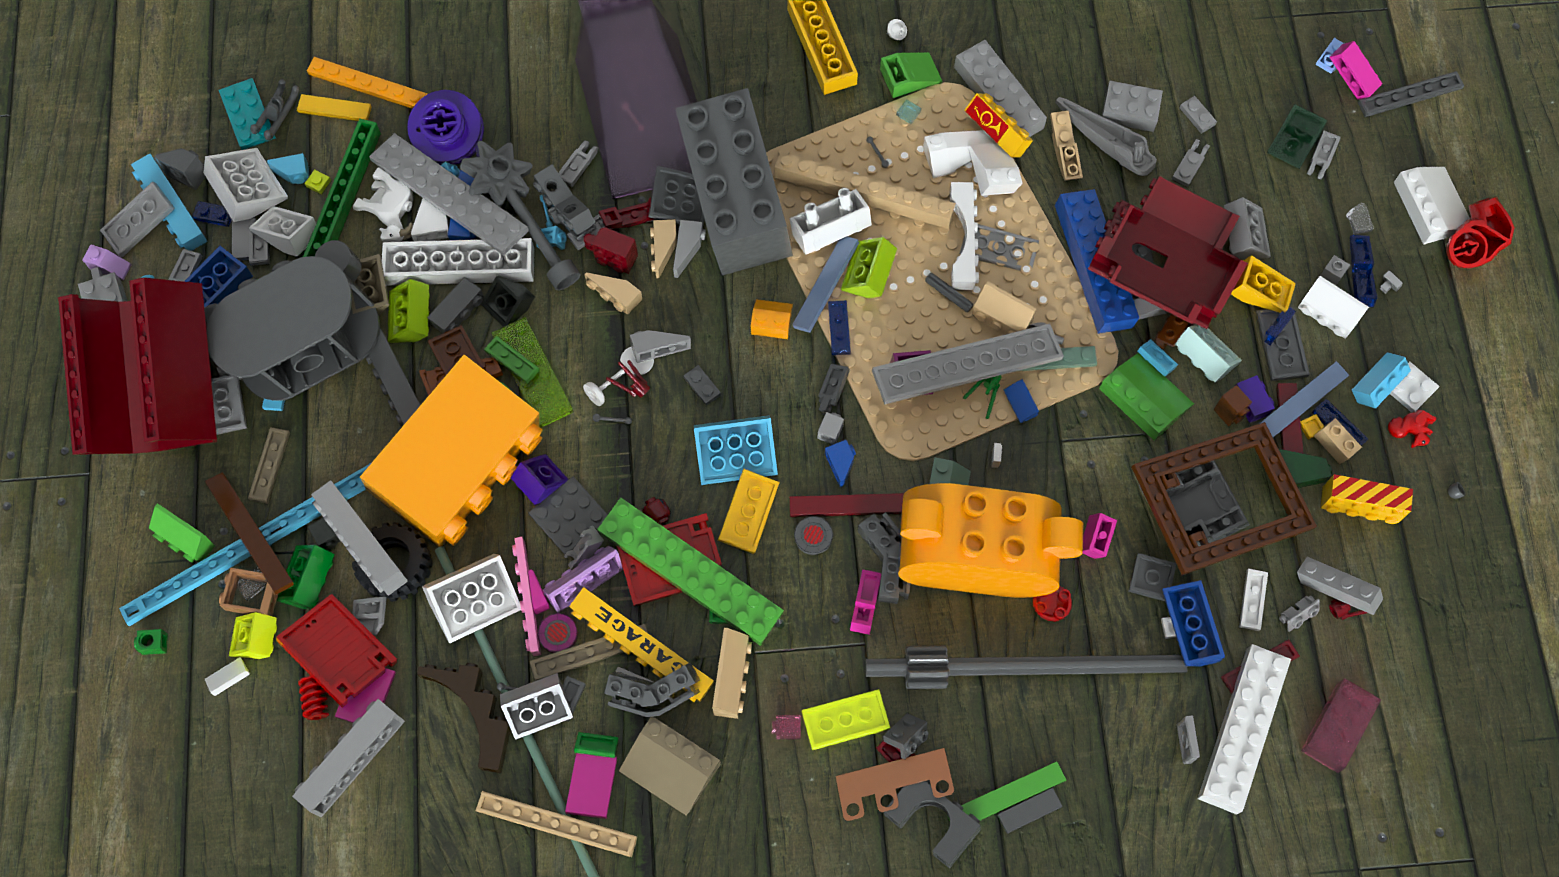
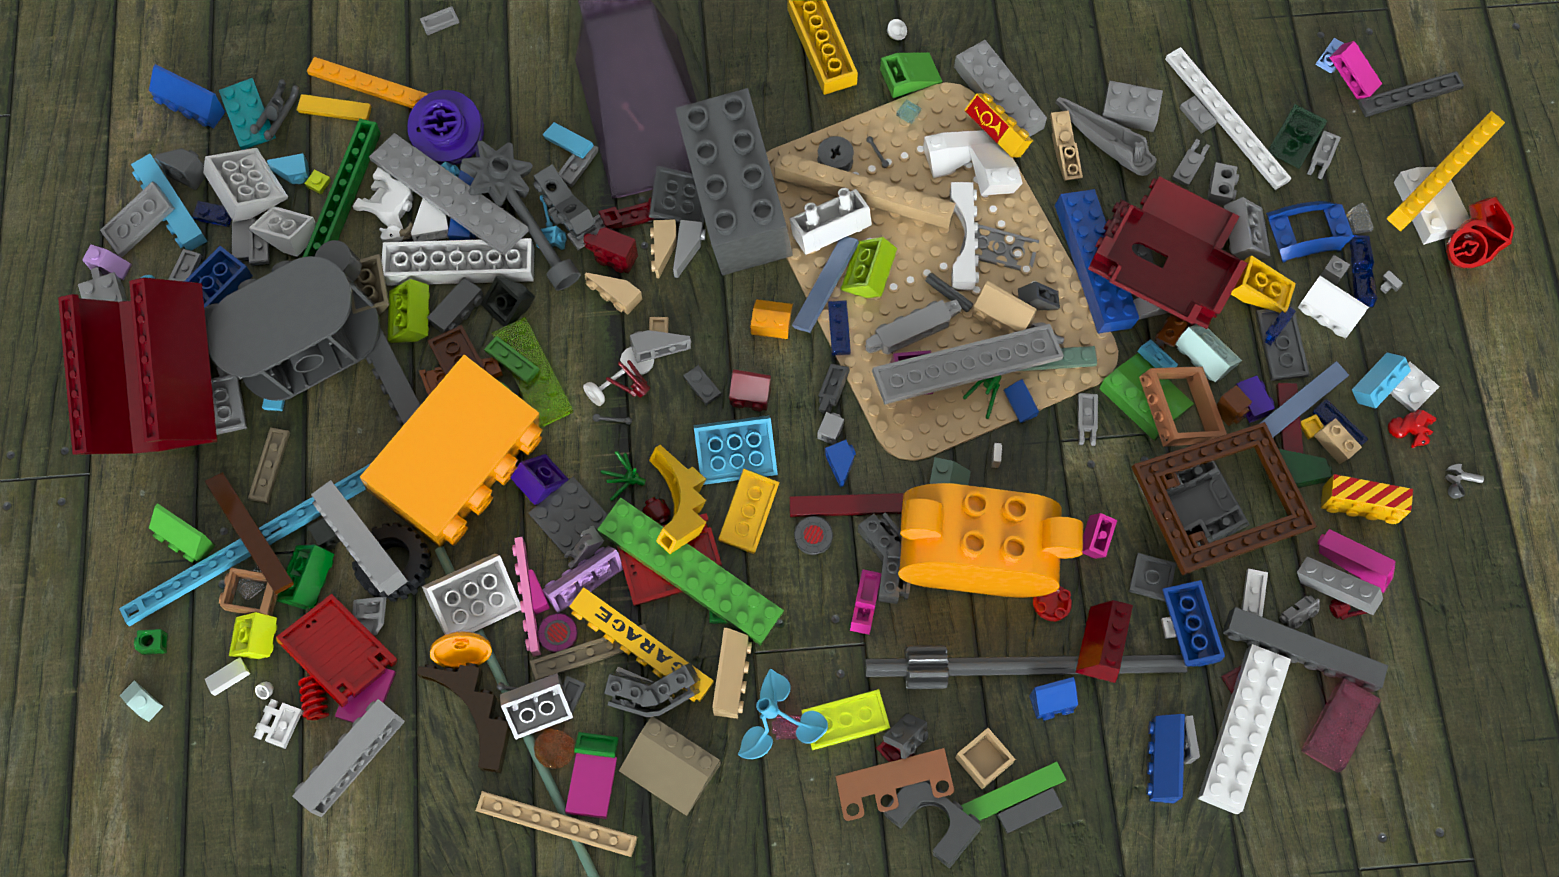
none -> light aqua slope [120,680,163,722]
none -> blue slope [149,64,225,129]
none -> white plate [254,699,303,749]
none -> white hinge [255,681,274,699]
none -> light grey tile [420,6,459,36]
none -> light orange dish [430,631,492,669]
none -> clear orange dish [534,728,574,769]
none -> medium azure tile [543,122,594,159]
none -> green plant [600,451,646,501]
none -> tan tile [649,317,669,333]
none -> yellow arch [649,445,706,554]
none -> slope [729,369,771,412]
none -> medium azure plant [738,669,828,759]
none -> dark grey piece [817,136,854,172]
none -> light grey hinge [865,300,962,354]
none -> tan piece [955,728,1016,789]
none -> dark grey slope [1018,281,1060,310]
none -> blue slope [1029,677,1078,720]
none -> dark red slope [1075,600,1133,683]
none -> light grey hinge [1077,393,1098,446]
none -> nougat window [1139,366,1227,447]
none -> blue slope [1146,714,1185,804]
none -> white plate [1165,47,1291,190]
none -> light grey brick [1207,162,1239,206]
none -> dark grey brick [1223,607,1388,692]
none -> blue wedge [1266,201,1353,262]
none -> dark pink slope [1317,529,1396,593]
none -> yellow brick [1387,111,1505,231]
none -> light grey bar [1445,464,1484,484]

